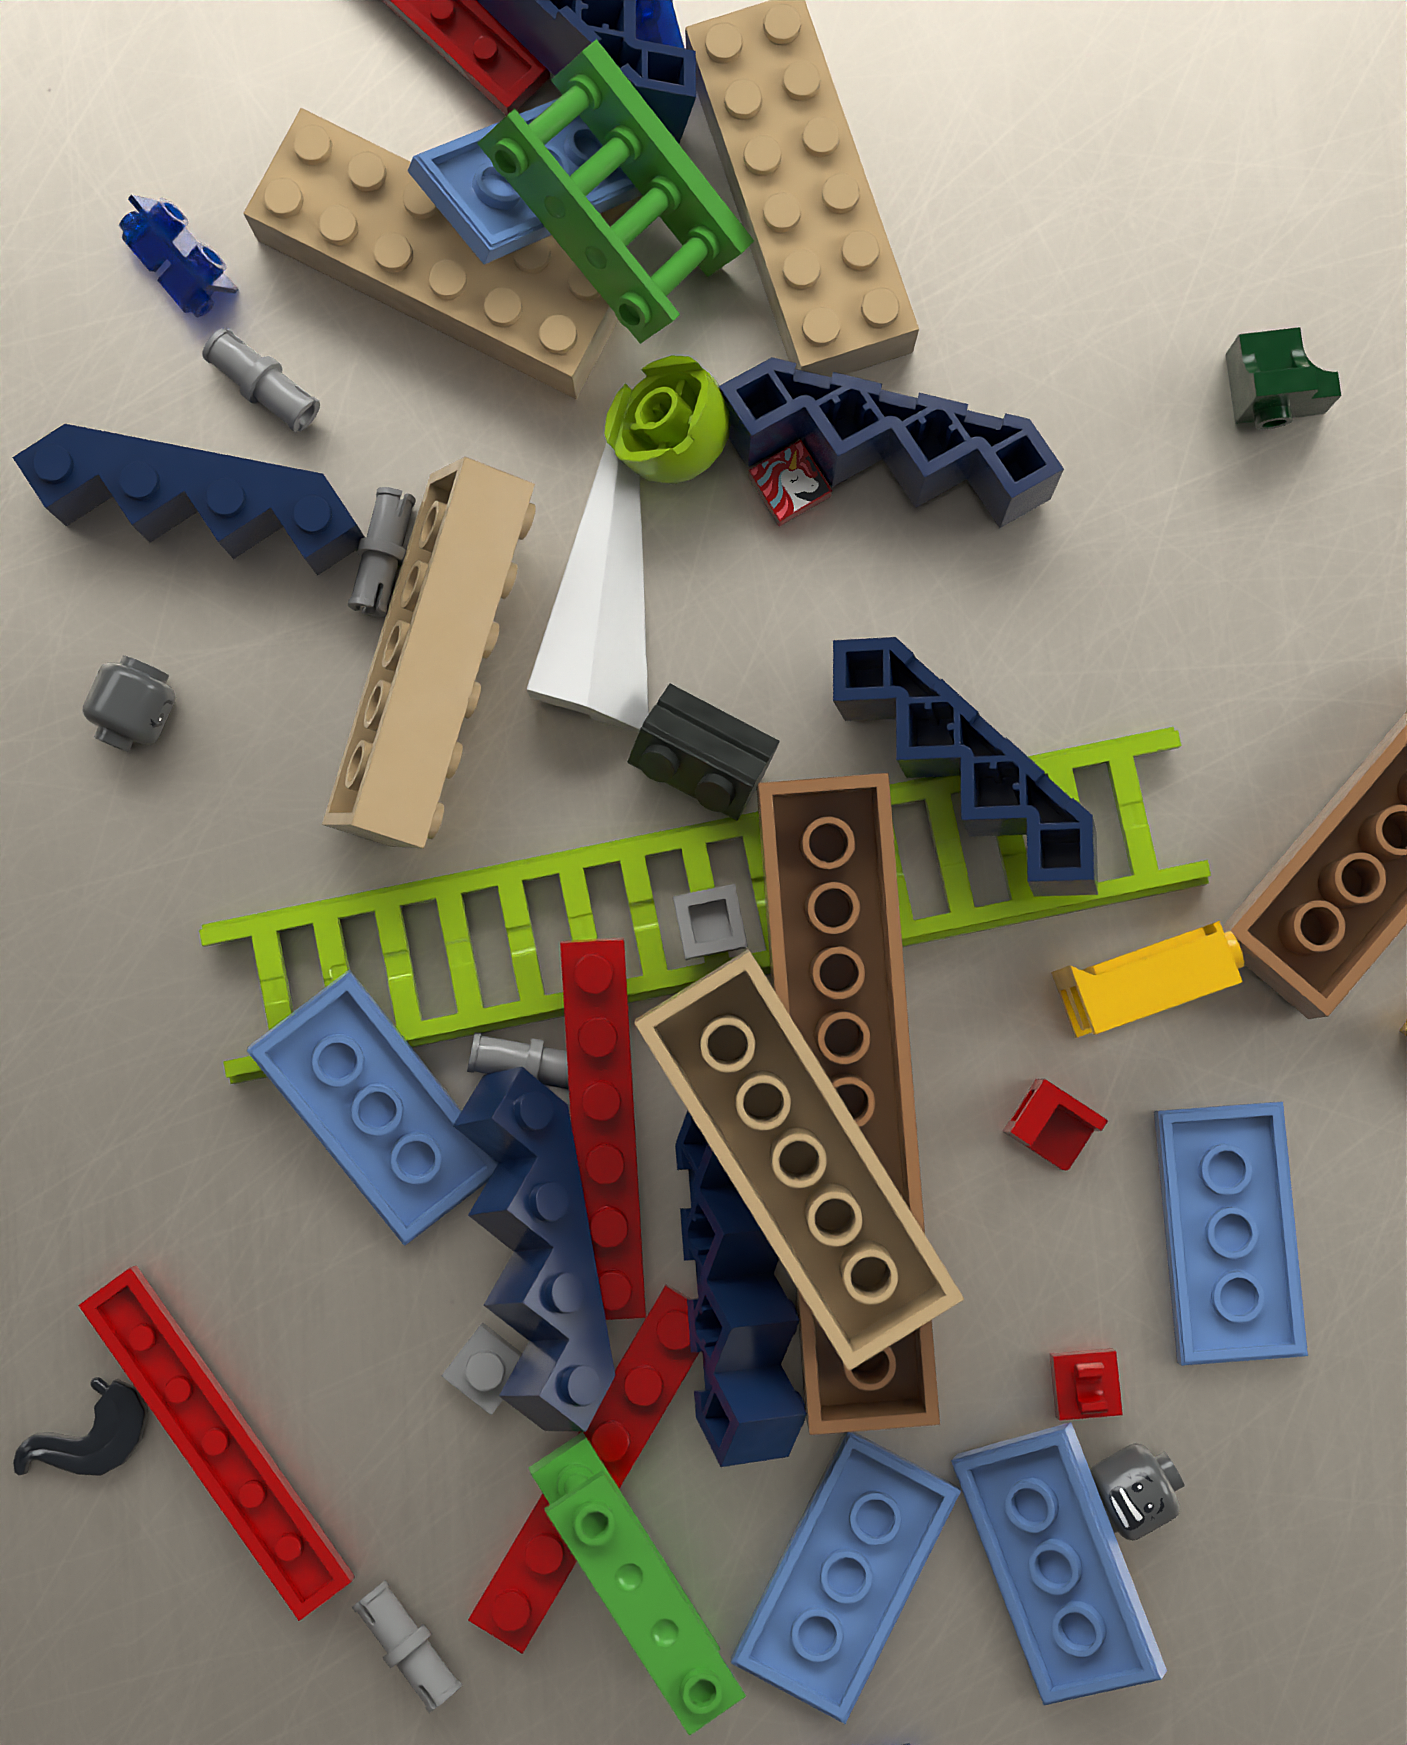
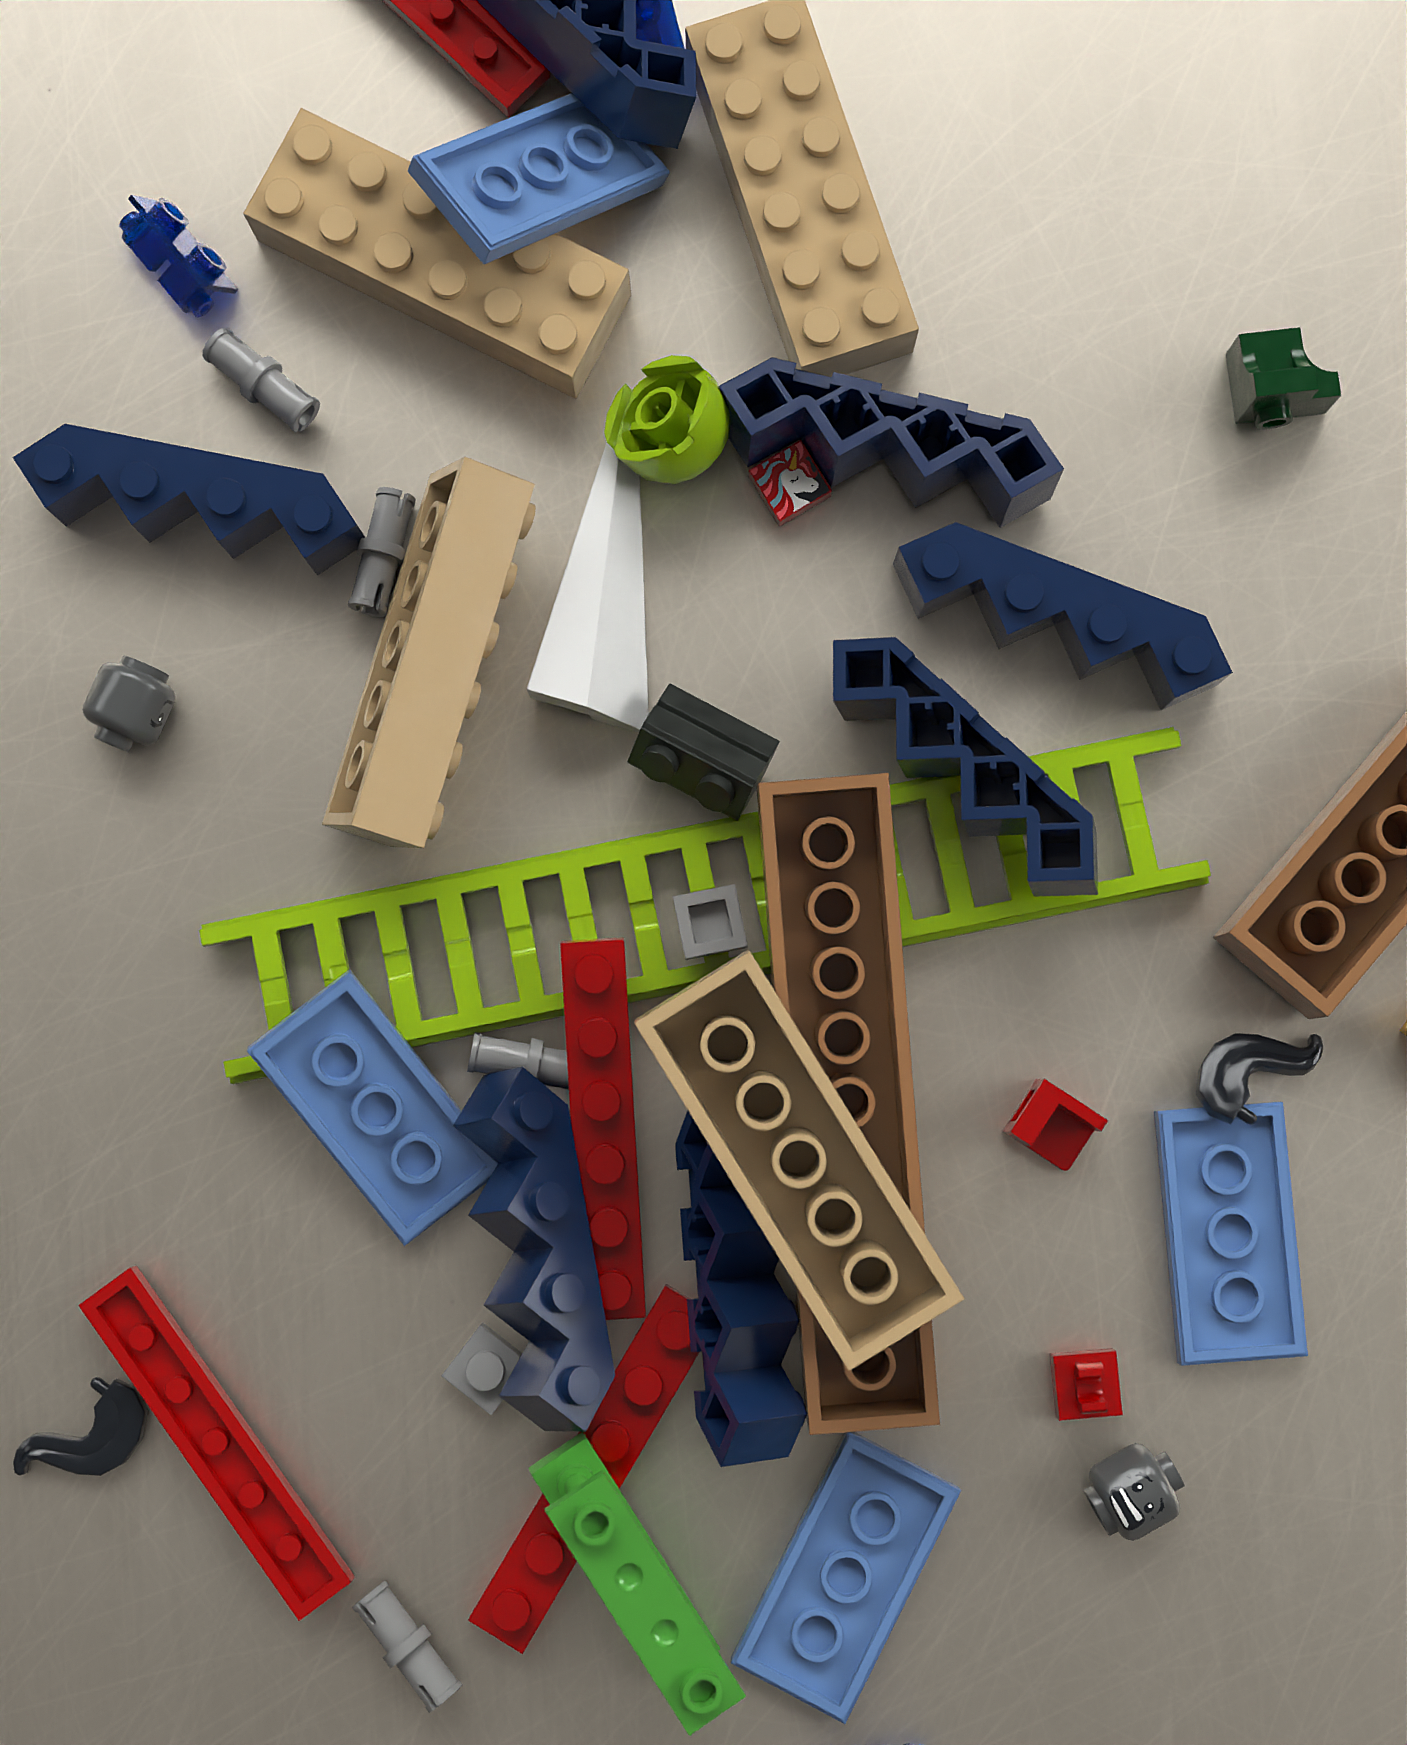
bright green fence [477,39,755,344] -> none
medium blue tile [951,1422,1167,1705] -> none
yellow window [1051,921,1244,1038] -> none
none -> dark blue brick [893,522,1233,710]
none -> black piece [1196,1033,1323,1125]

